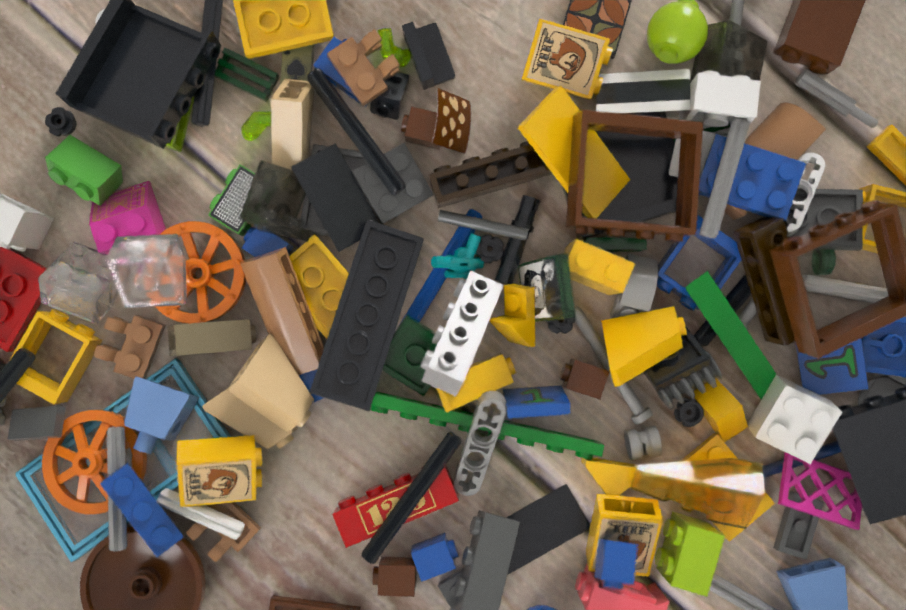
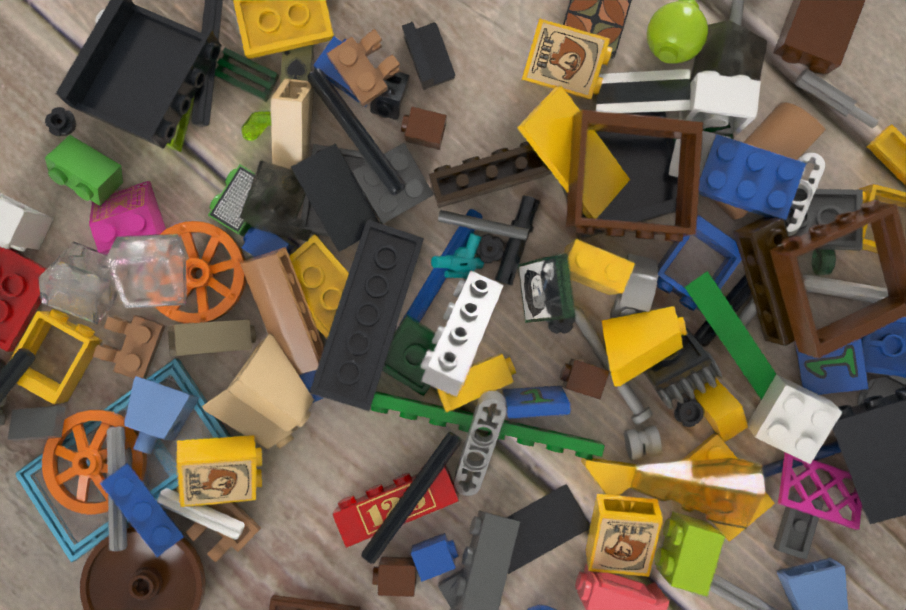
clear neon green arm [377,28,411,68] -> none
reddish brown sticker [432,88,471,154] -> none
yellow slope [489,284,536,347] -> none
dark green tile [582,238,647,252] -> none
blue brick [594,538,637,589] -> none
light grey axle [700,119,749,238] -> none

